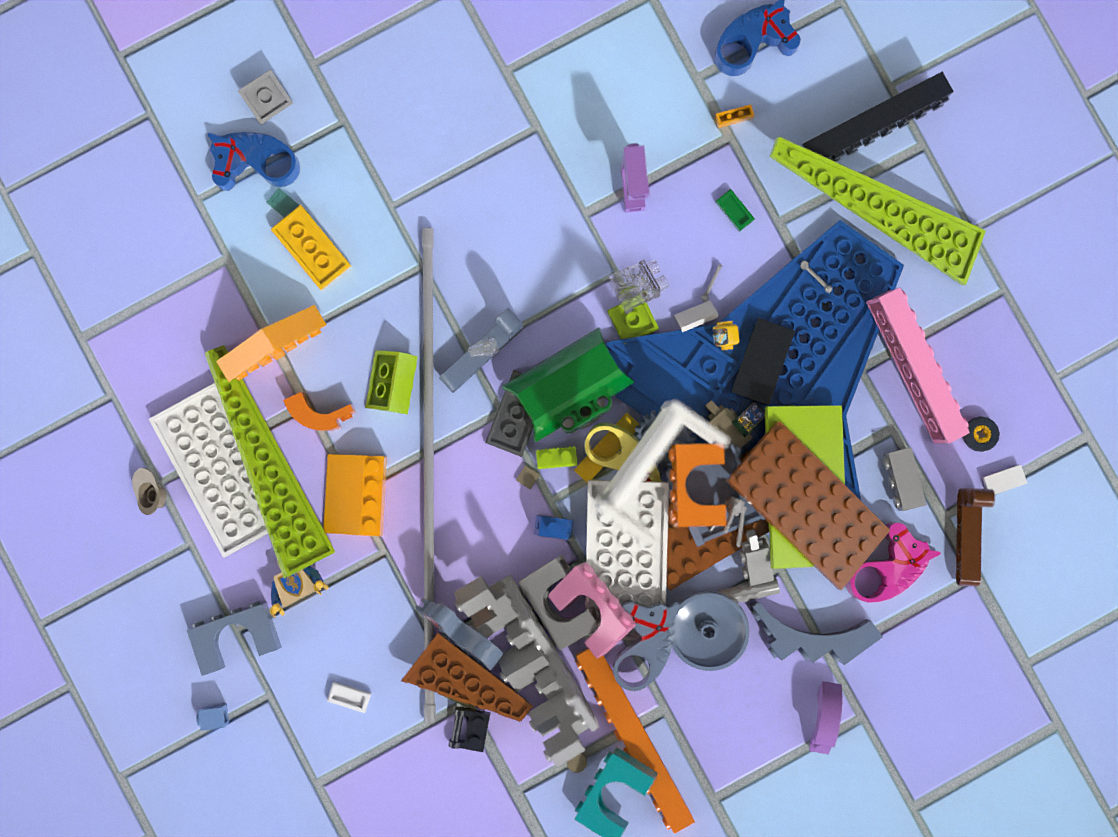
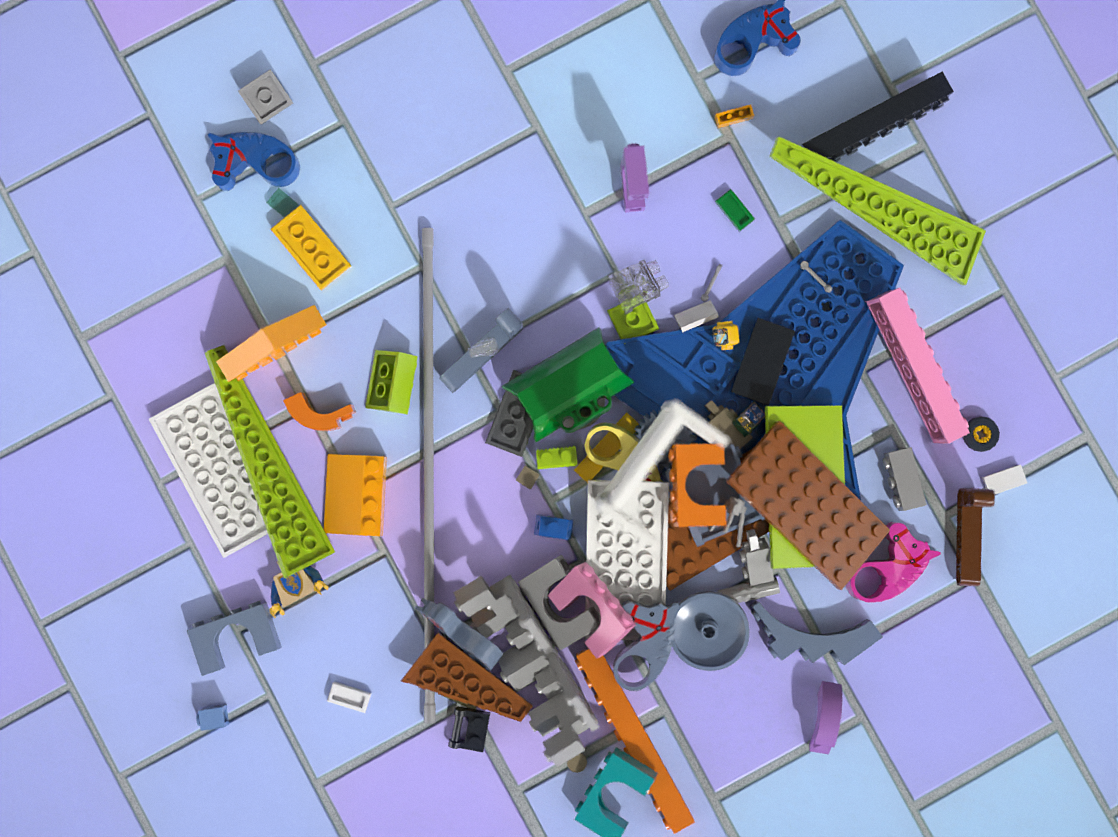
dark tan piece [132,468,167,515] -> none

